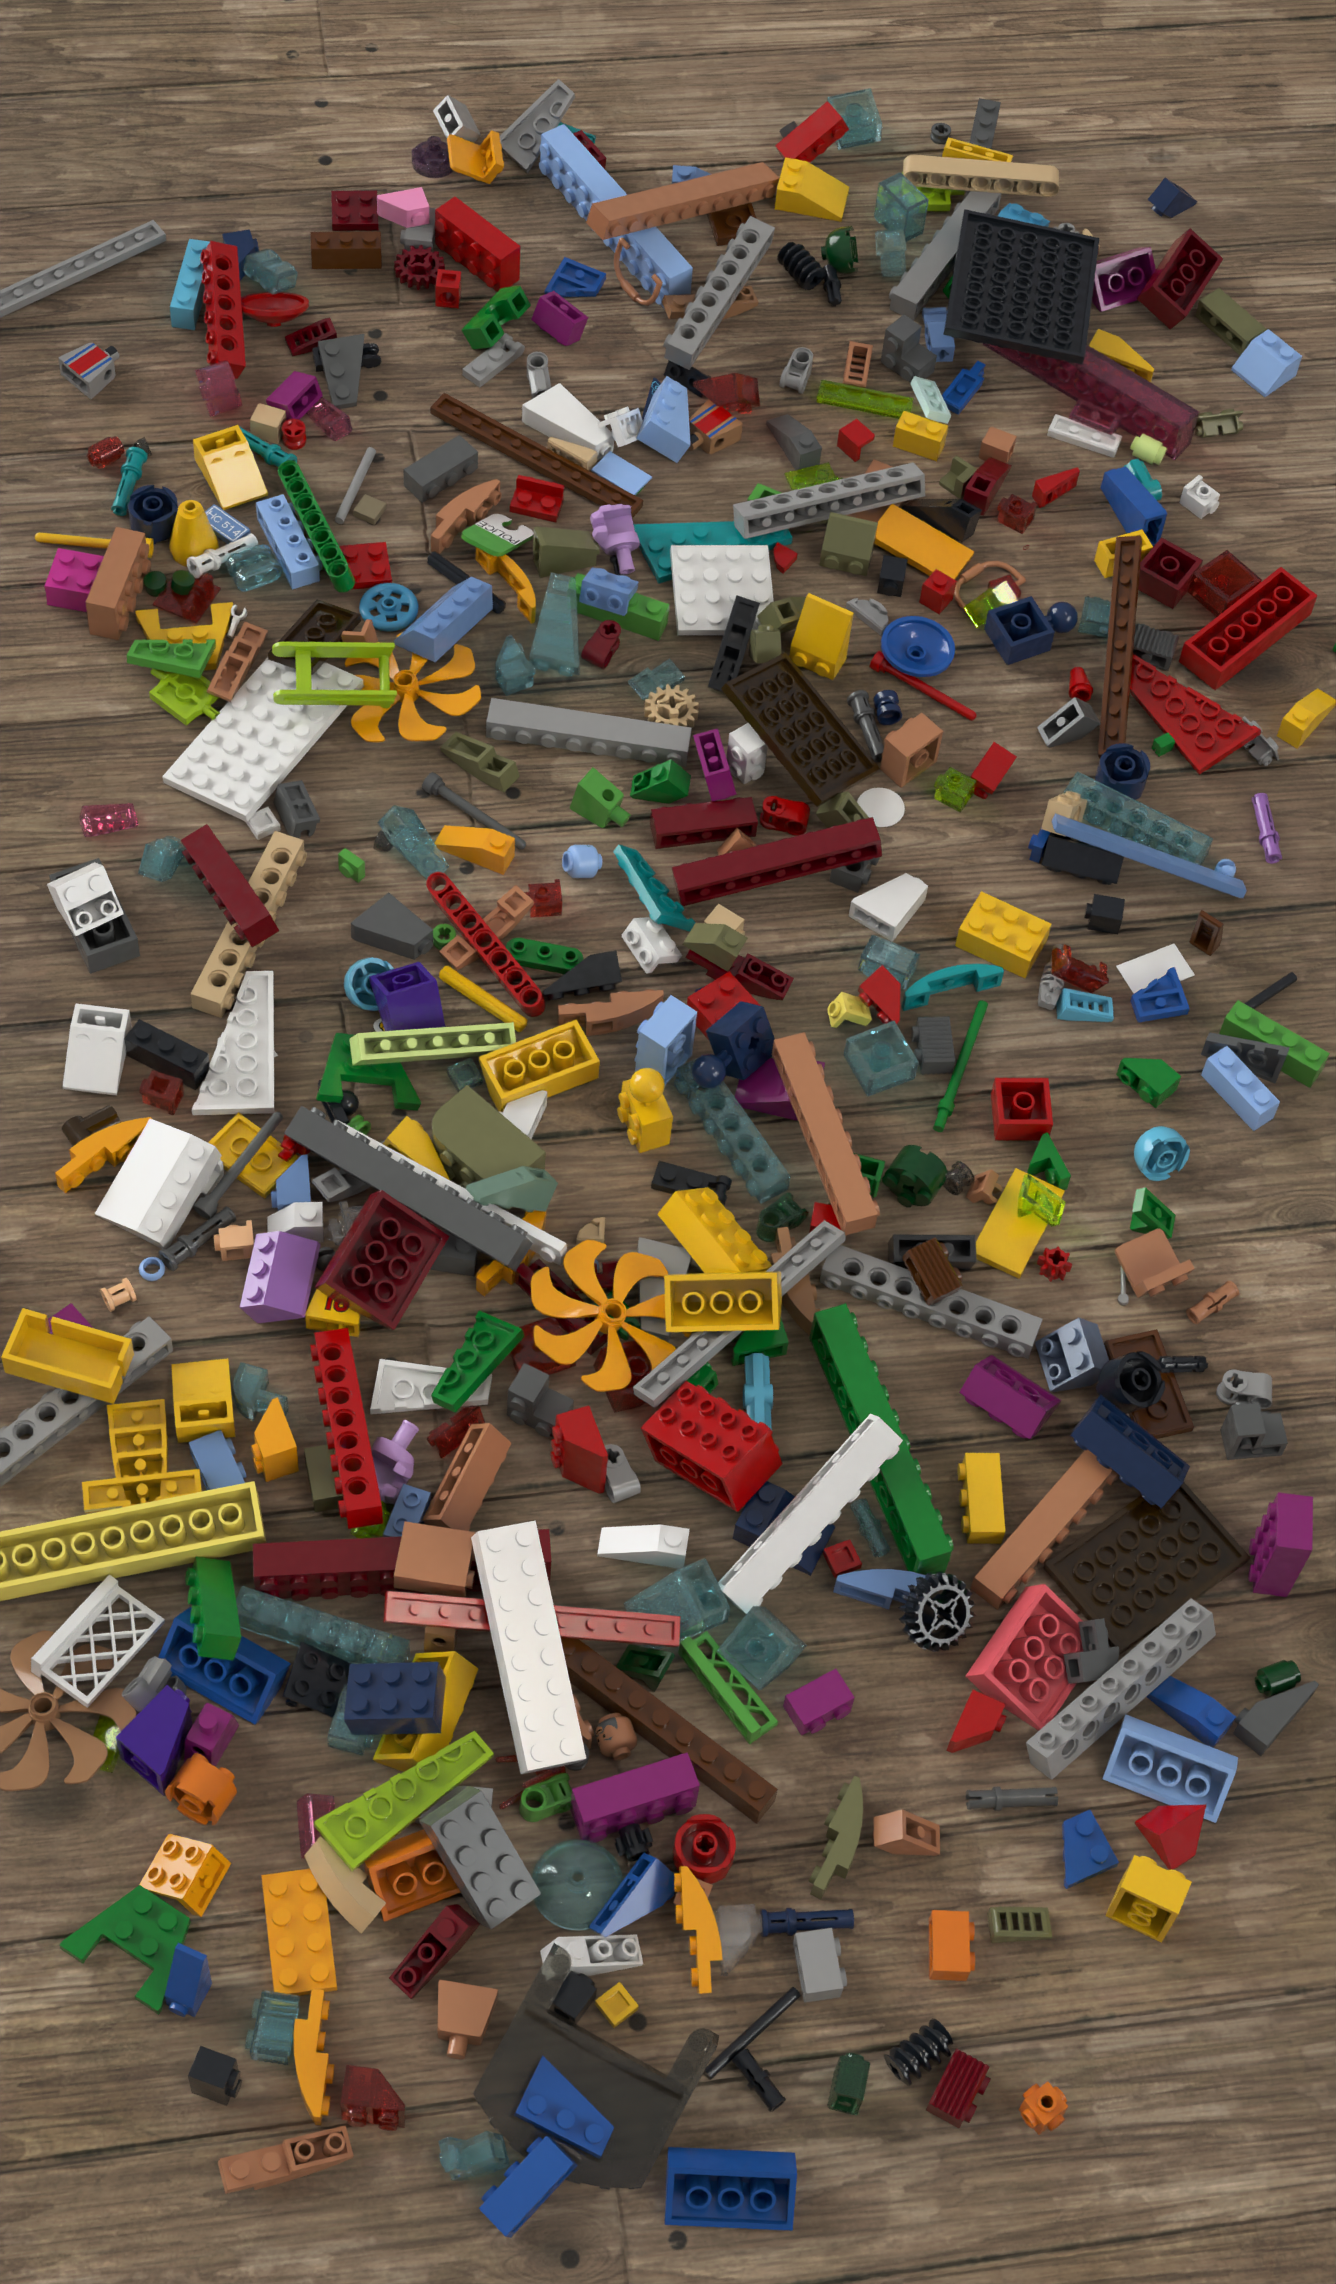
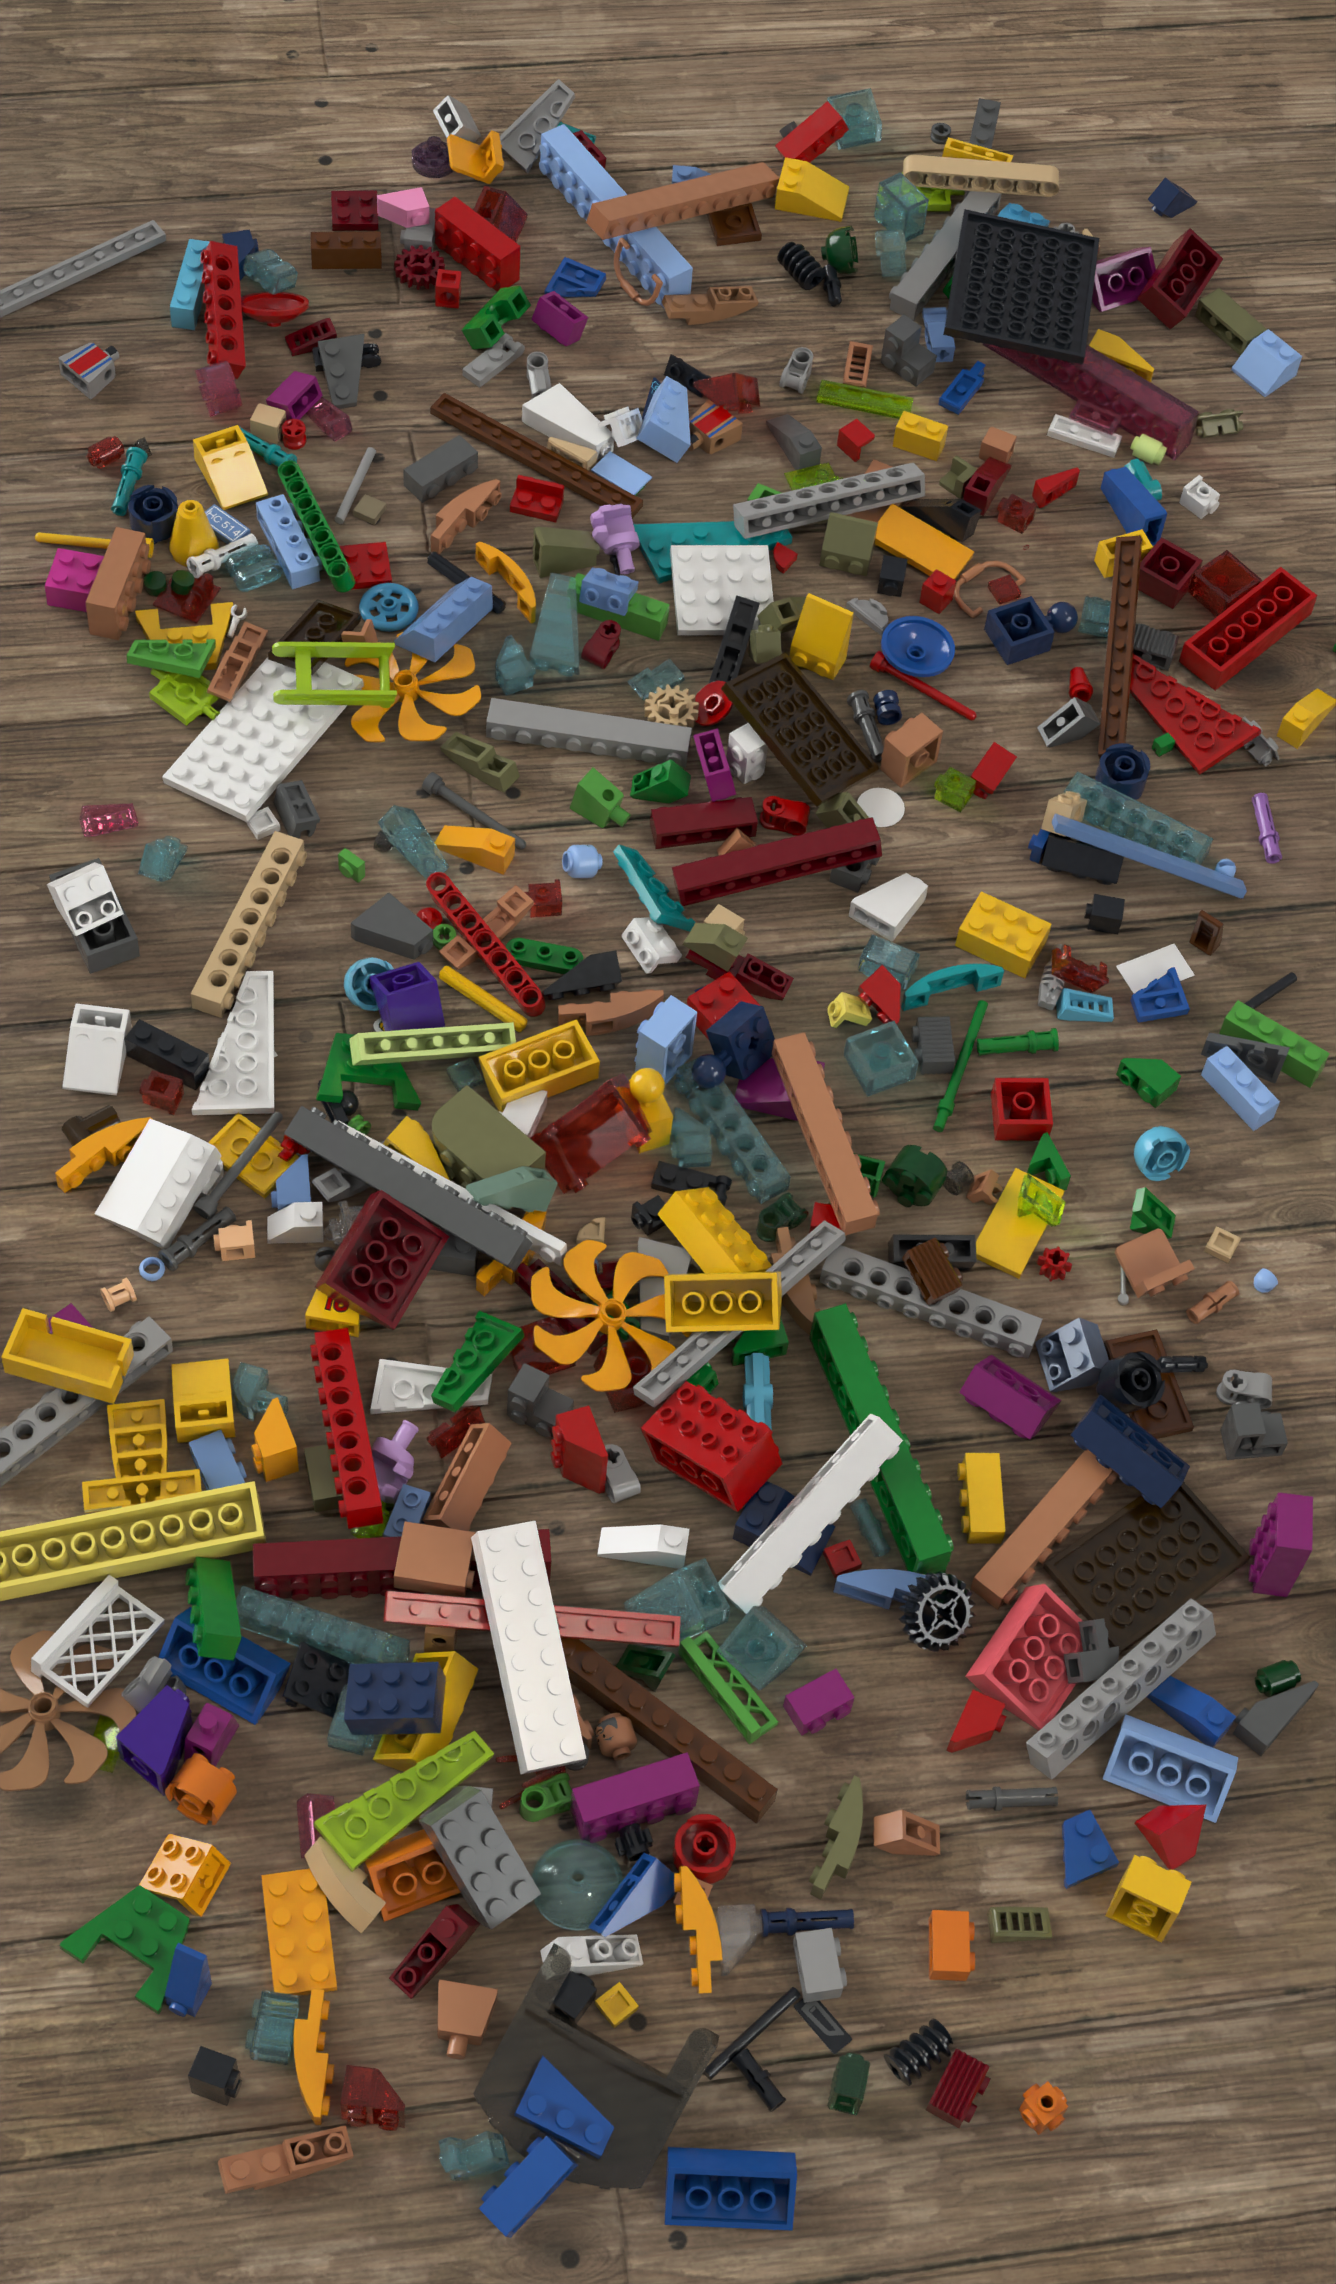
dark red brick [181,824,279,948] -> none
medium lavender slope [239,1231,321,1323] -> none
piece [461,514,534,556] -> none
light grey brick [663,216,775,370] -> none
light aqua plate [911,376,951,424] -> none
clear neon green slope [964,581,1018,628] -> none
none -> red tile [416,907,442,929]
none -> clear red slope [473,186,528,242]
none -> clear red windscreen [530,1073,653,1194]
none -> black bracket [631,1195,666,1236]
none -> clear light blue slope [671,1108,712,1168]
none -> red dish [695,681,734,726]
none -> black sticker [794,1998,852,2054]
none -> green pin [976,1028,1059,1056]
none -> tan tile [1204,1226,1241,1263]
none -> light blue hinge [1254,1268,1278,1293]

